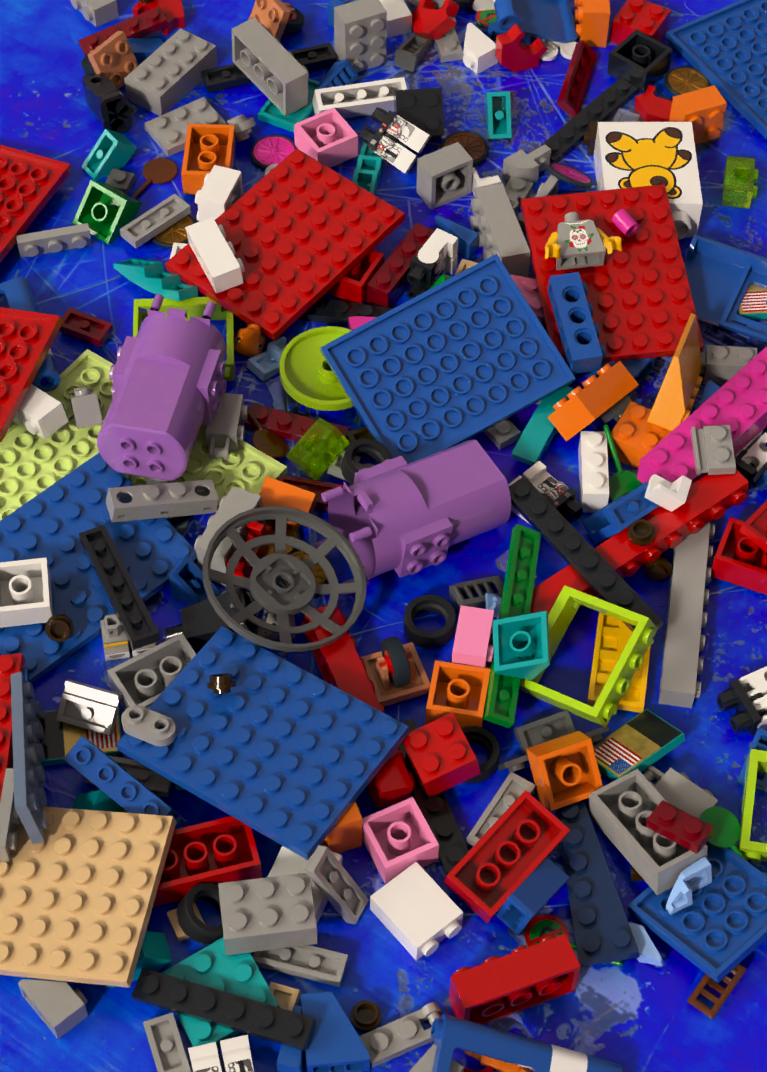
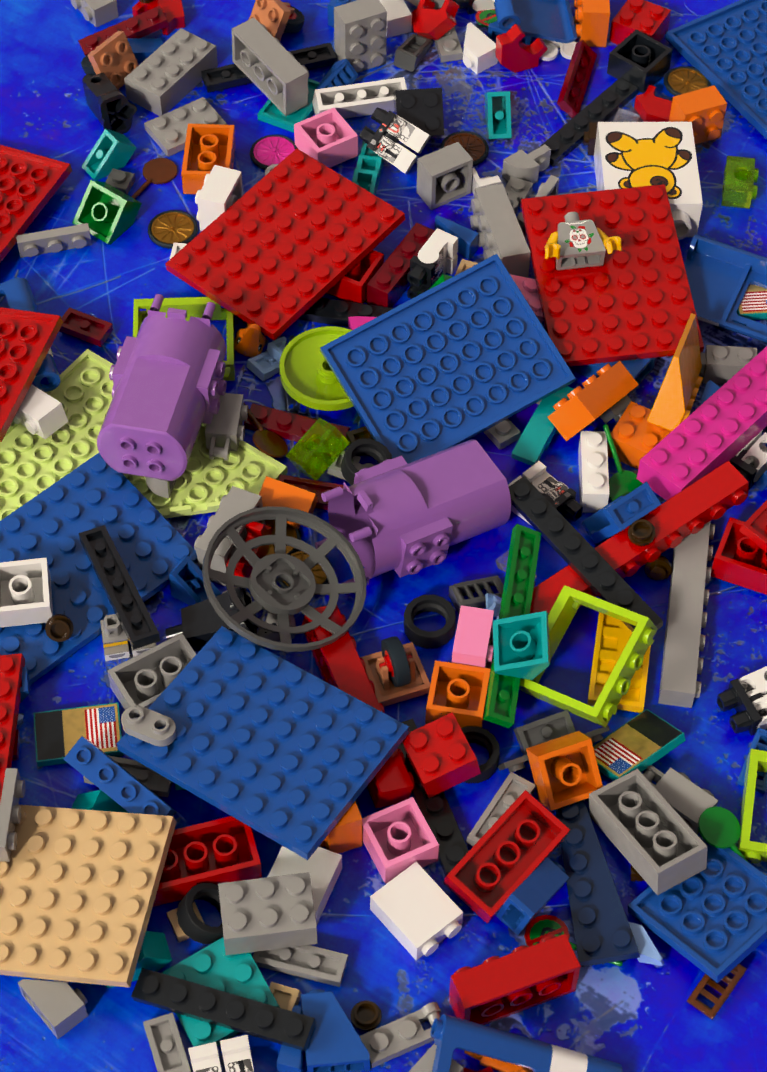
sand blue plate [11,672,48,844] -> none
plate [57,679,122,735] -> none
light grey slope [69,386,103,429] -> none
light grey piece [106,479,219,522] -> none
teal slope [113,258,198,301] -> none
light grey plate [120,194,191,248] -> none
white brick [185,217,245,294] -> none
dark brown plate [207,673,236,694] -> none
light grey plate [227,114,256,142] -> none
light grey plate [304,845,369,924] -> none
wheel [547,163,593,188] -> none
blue brick [547,272,606,374] -> none
dark pink hinge [612,209,639,237] -> none
white panel [644,474,692,512] -> none
dark red plate [646,800,714,854] -> none
light blue slope [666,856,712,915] -> none
light grey plate [690,425,736,476] -> none

